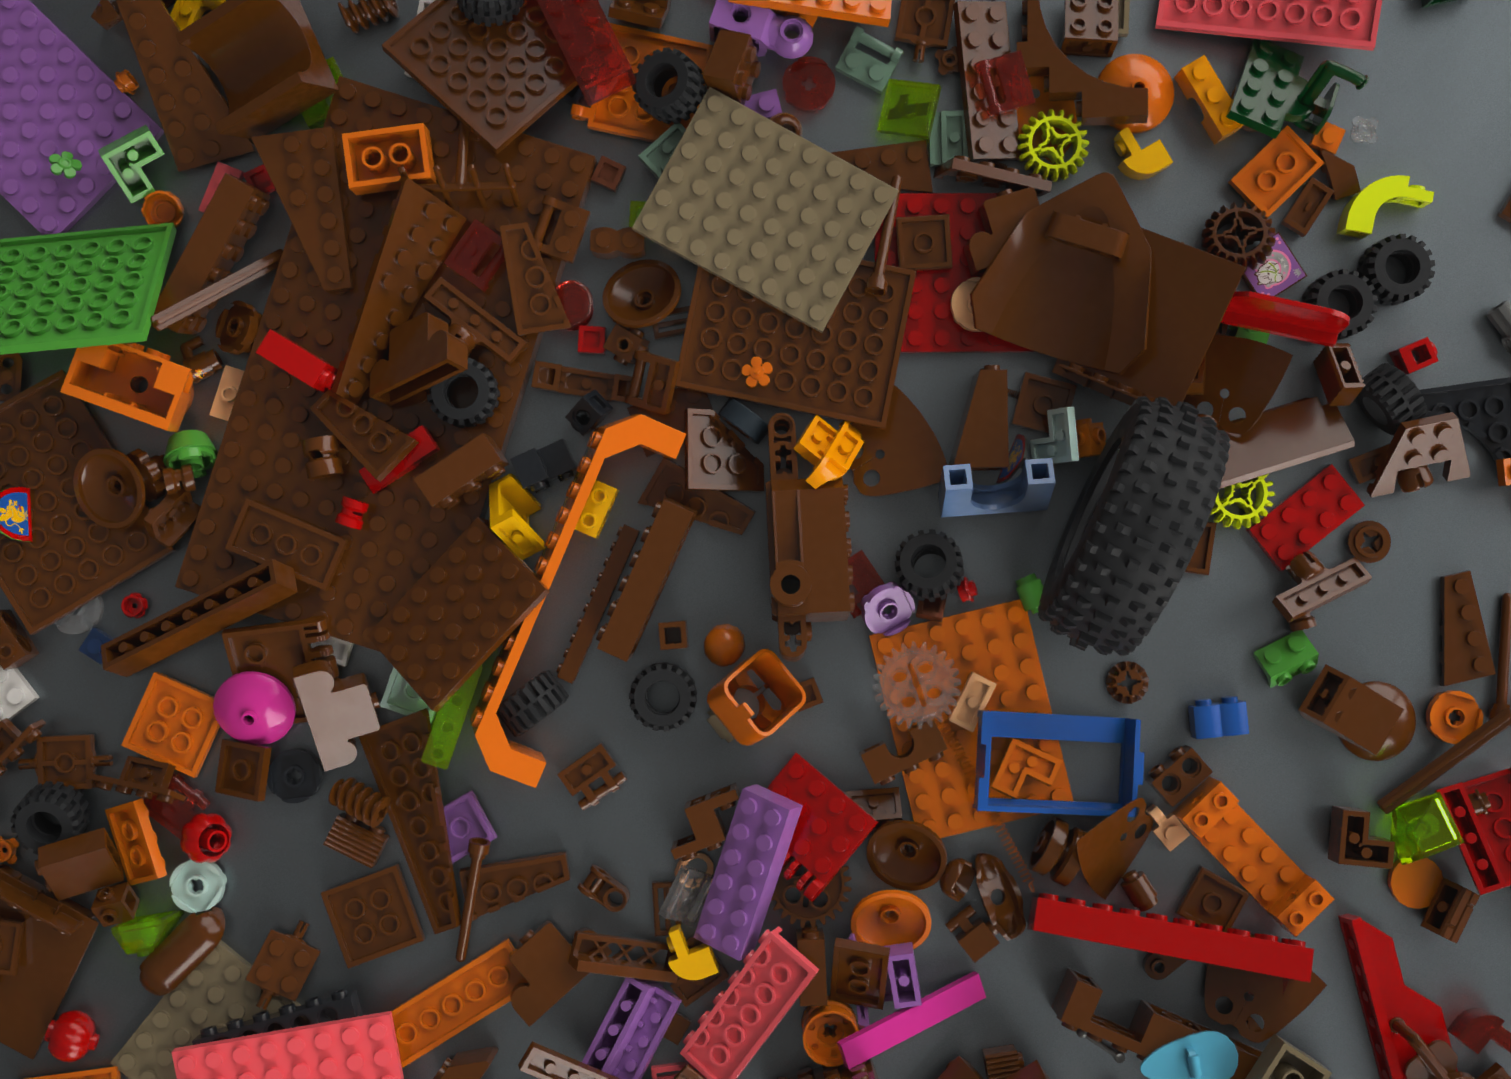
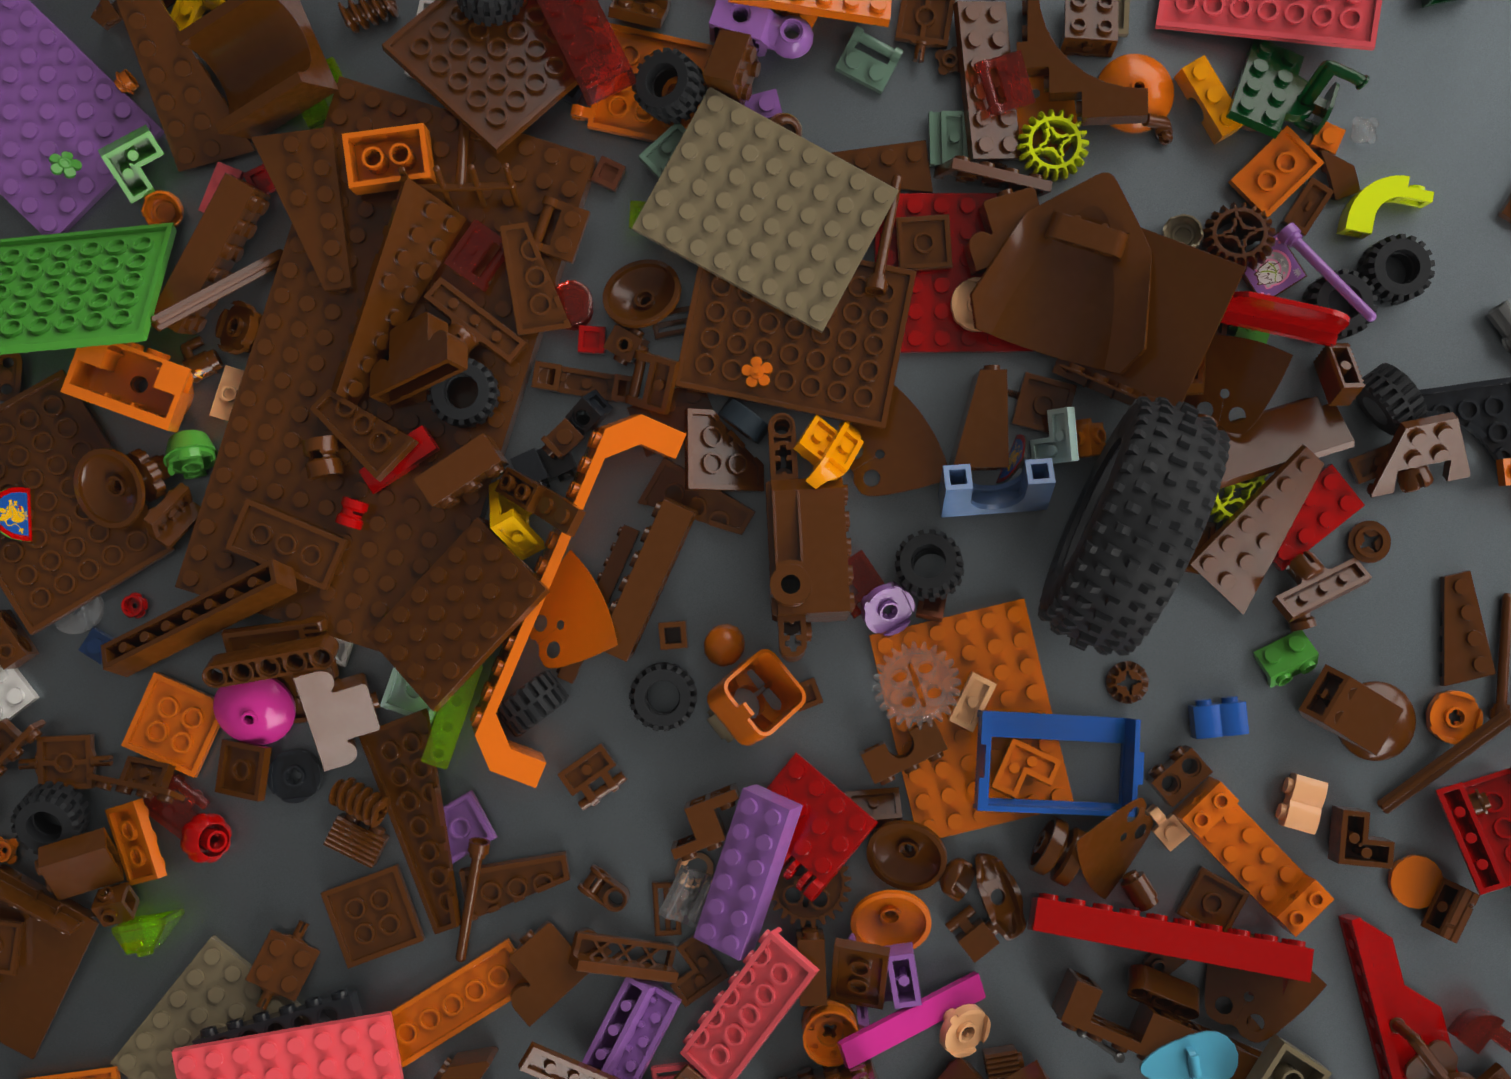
red plant [44,1010,100,1062] -> none
reddish brown brick [139,907,225,996] -> none
reddish brown wheel [163,464,196,495] -> none
light aqua plate [169,860,227,913] -> none
red brick [255,329,338,393] -> none
yellow brick [575,480,619,539] -> none
reddish brown brick [590,227,646,260] -> none
reddish brown tile [663,1011,691,1045] -> none
yellow brick [666,924,719,980] -> none
clear red plate [782,56,836,112] -> none
clear neon green tile [877,78,941,139] -> none
orange piece [938,712,1035,892] -> none
red plate [957,577,978,602] -> none
bright green brick [1015,573,1044,615] -> none
yellow brick [1113,127,1173,180] -> none
red brick [1389,337,1438,375] -> none
clear neon green slope [1390,791,1464,865] -> none
none -> reddish brown beam [202,635,339,688]
none -> reddish brown slope [495,467,586,537]
none -> orange piece [529,550,618,668]
none -> reddish brown bracket [541,418,585,460]
none -> light nougat plate [939,1004,991,1058]
none -> reddish brown beam [1127,964,1200,1020]
none -> reddish brown arm [1142,113,1173,145]
none -> dark tan hair [1162,214,1204,248]
none -> reddish brown wing [1189,444,1324,615]
none -> light nougat brick [1276,773,1328,835]
none -> medium lavender piece [1277,223,1377,322]

